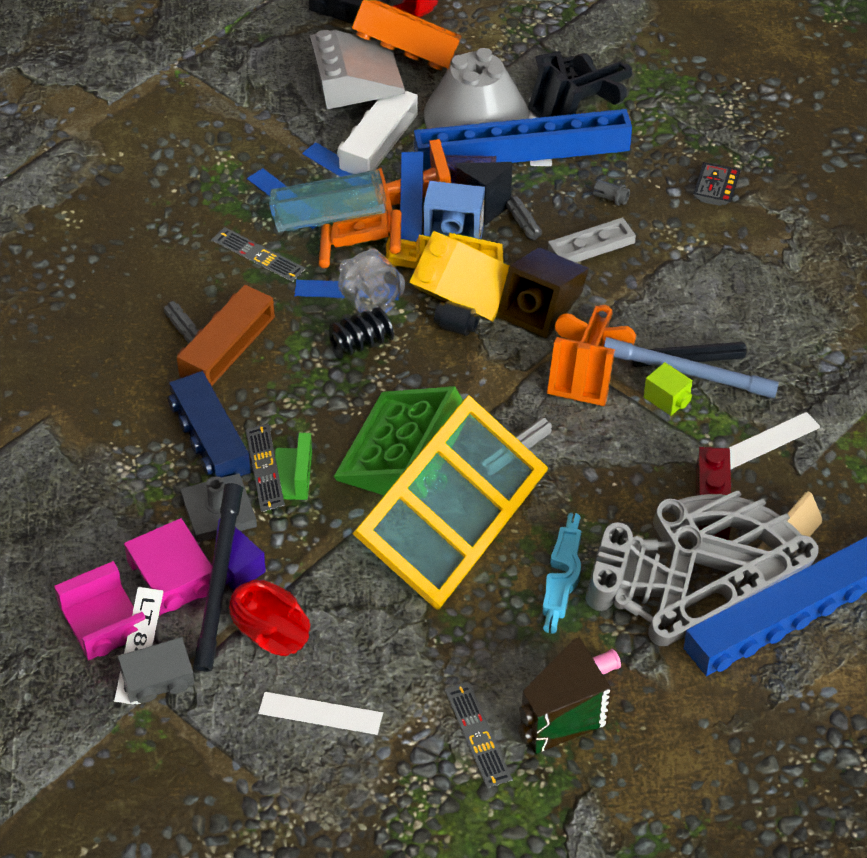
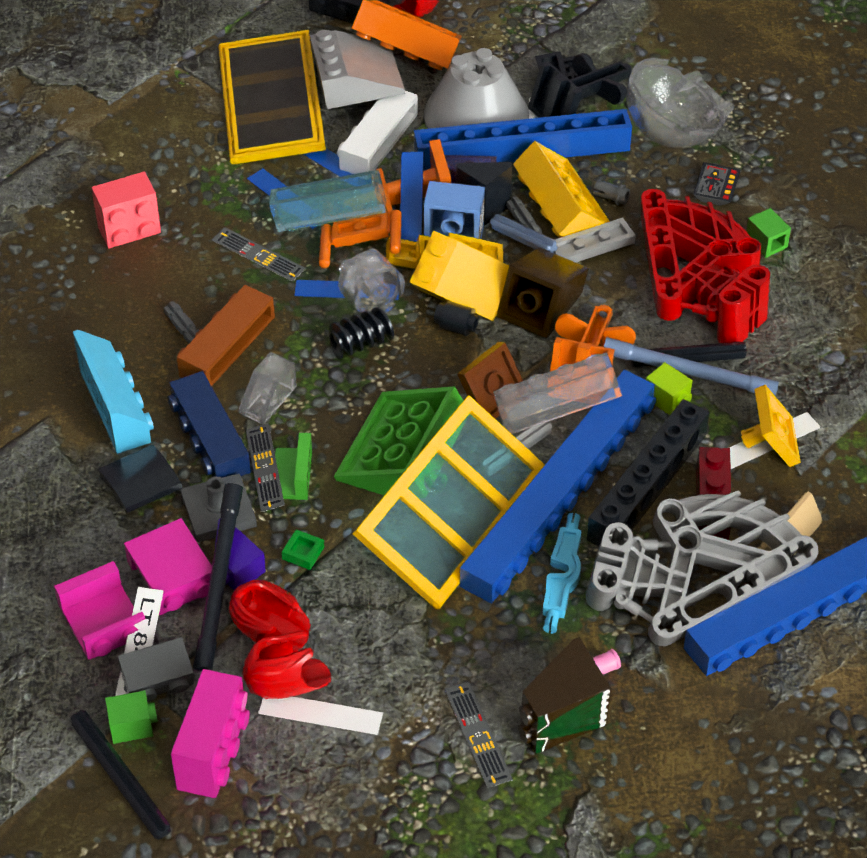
none -> black axle [70,710,171,840]
none -> medium azure slope [73,330,154,454]
none -> coral brick [91,171,161,249]
none -> black slope [98,445,183,513]
none -> bright green brick [105,690,158,744]
none -> dark pink brick [171,669,250,798]
none -> clear smoke door [218,30,326,164]
none -> clear slope [238,352,297,424]
none -> red hair [242,630,331,699]
none -> green plate [282,529,325,570]
none -> reddish brown tile [457,342,528,419]
none -> blue brick [460,369,656,604]
none -> sand blue axle [490,214,558,253]
none -> clear brick [493,352,622,434]
none -> yellow slope [513,141,610,238]
none -> black brick [587,399,710,547]
none -> clear windscreen [626,58,734,148]
none -> red beam [641,189,770,343]
none -> yellow tile [741,385,801,467]
none -> bright green brick [746,208,791,258]

